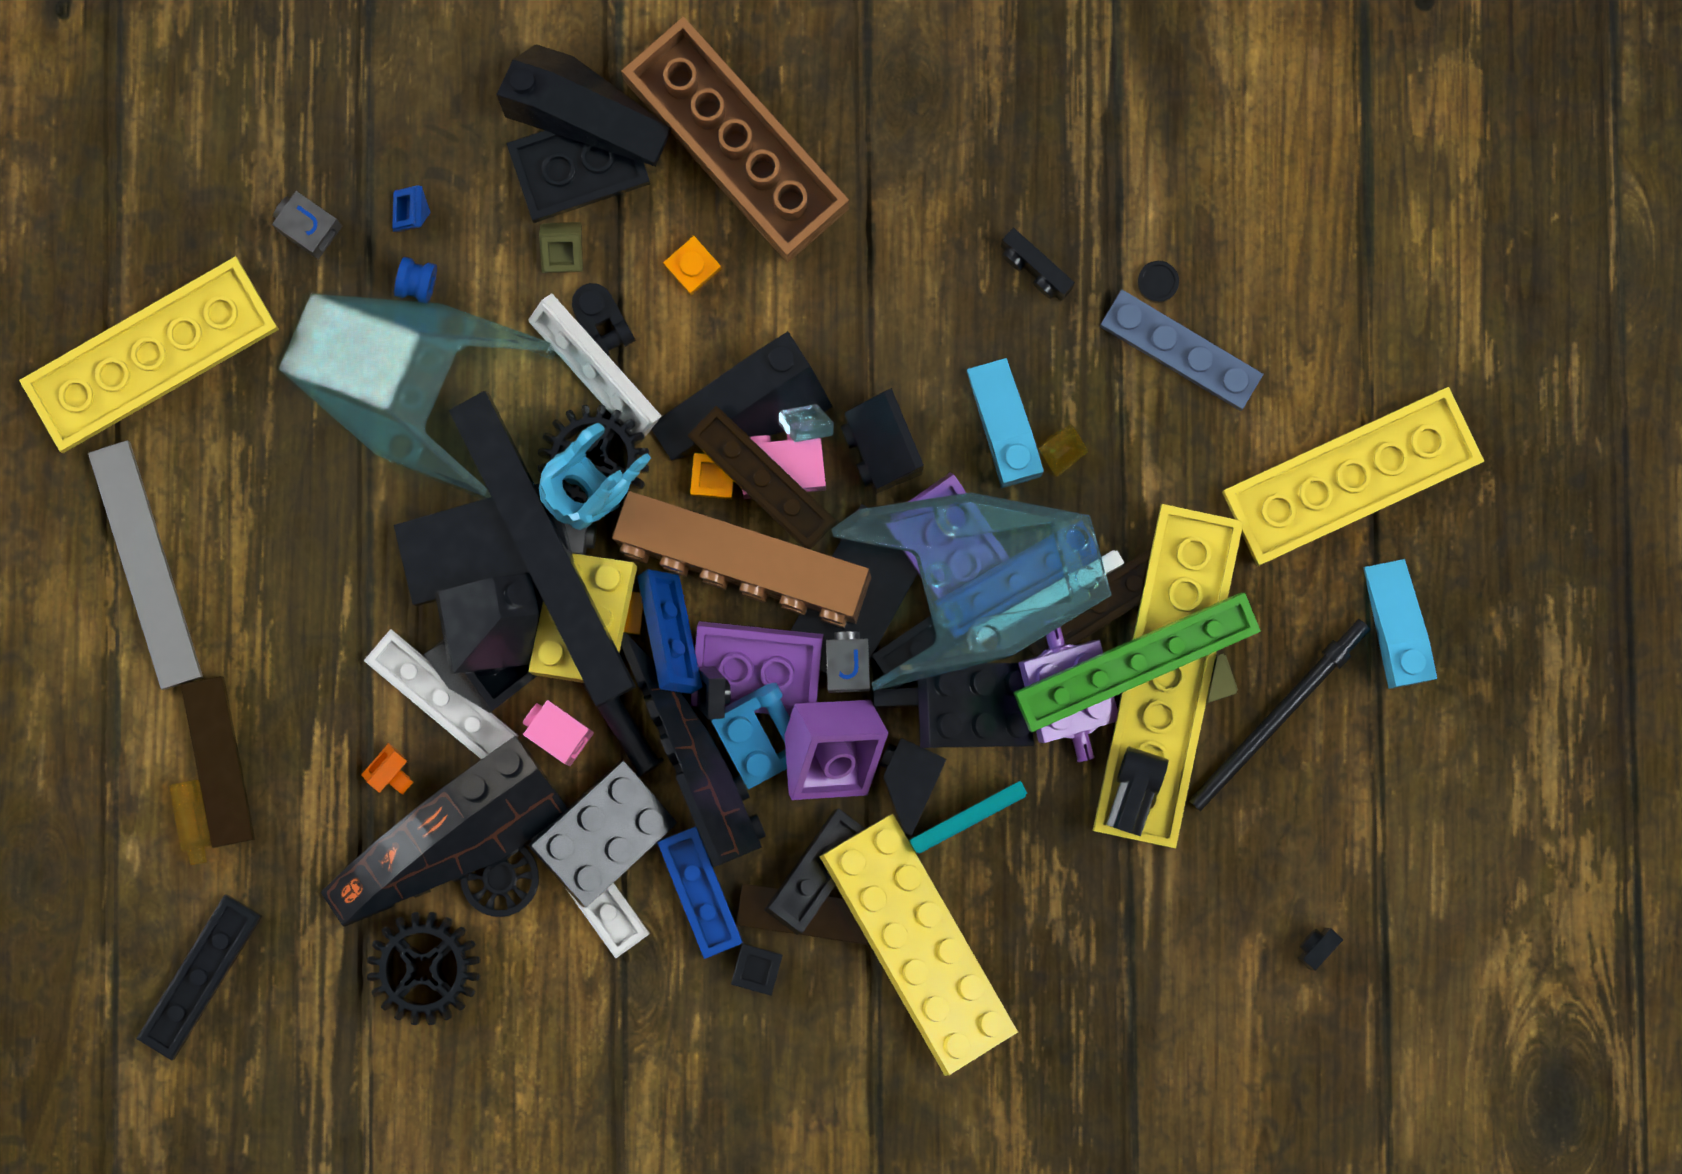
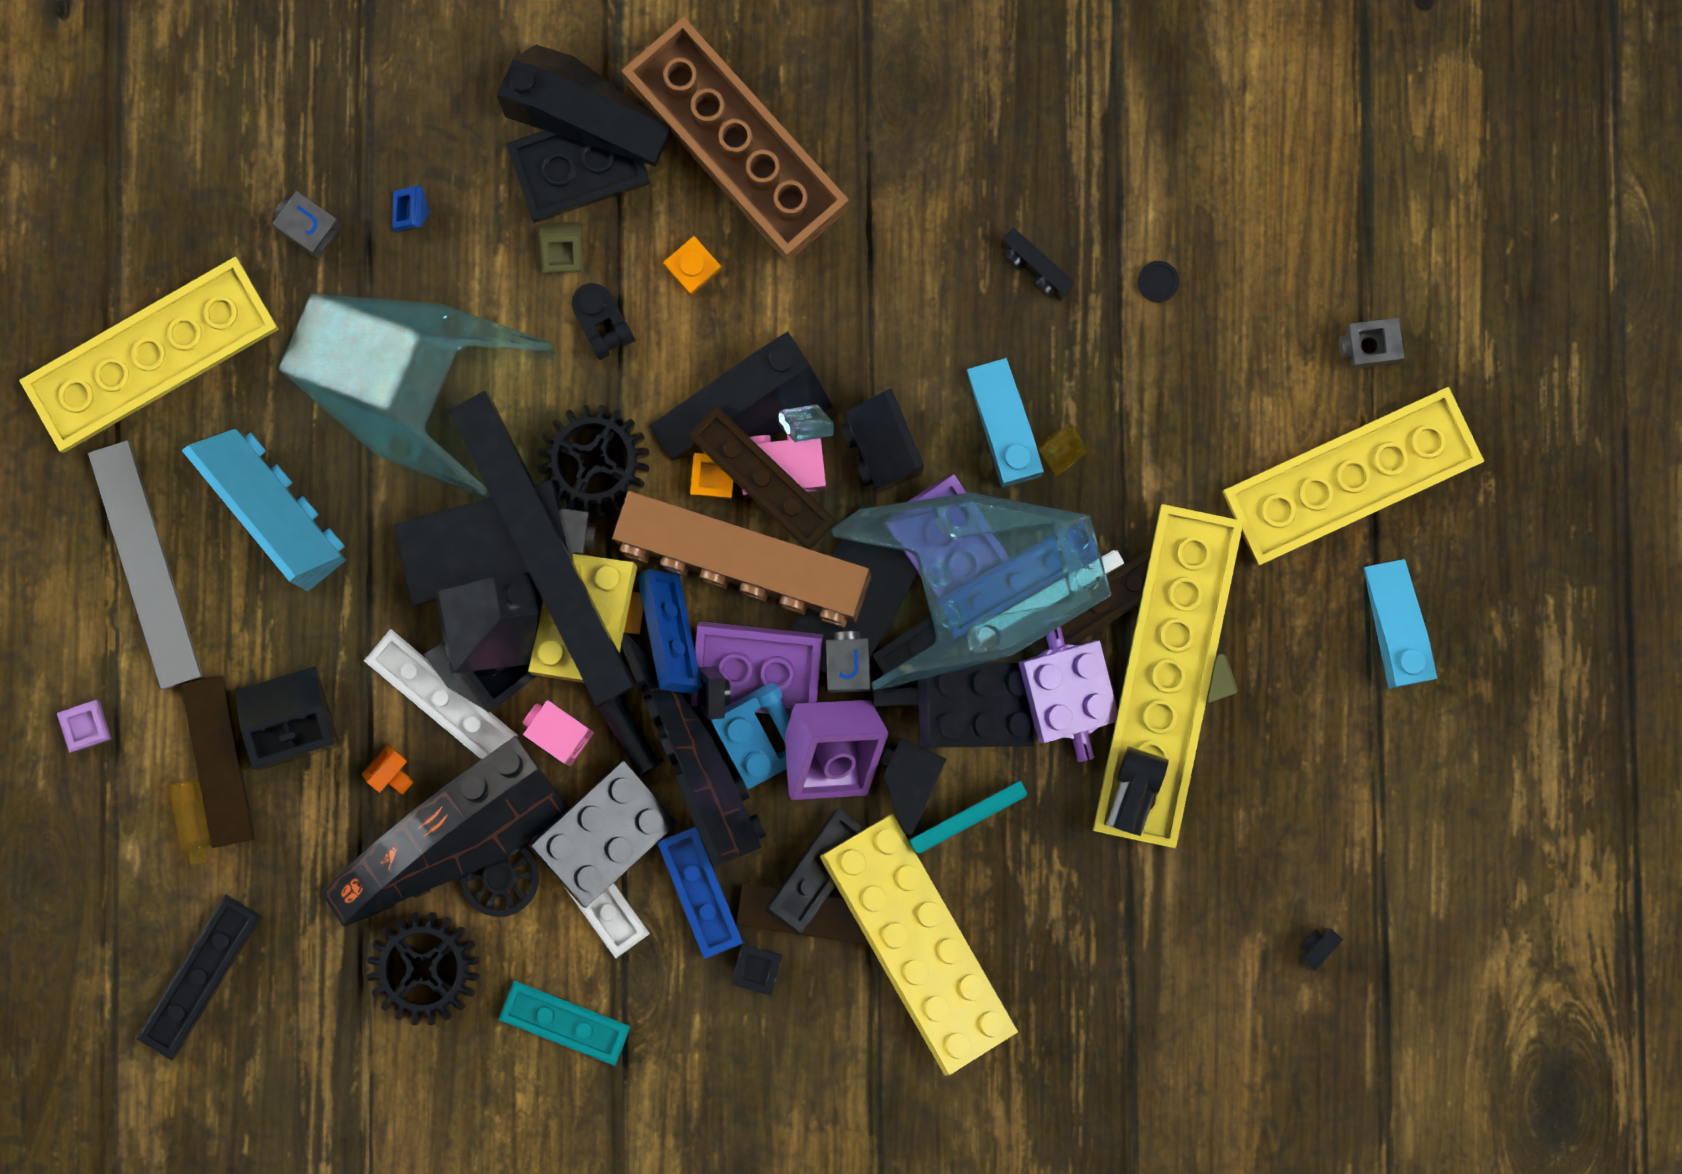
blue wheel [394,257,437,304] -> none
white tile [528,293,661,437] -> none
medium azure piece [539,423,651,530] -> none
bright green plate [1013,592,1261,732] -> none
sand blue plate [1099,290,1264,411] -> none
black bar [1188,619,1371,812] -> none
none -> lavender tile [57,700,112,753]
none -> medium azure slope [182,429,346,591]
none -> black slope [236,666,340,771]
none -> teal tile [498,980,631,1066]
none -> flat silver brick [1339,318,1405,369]

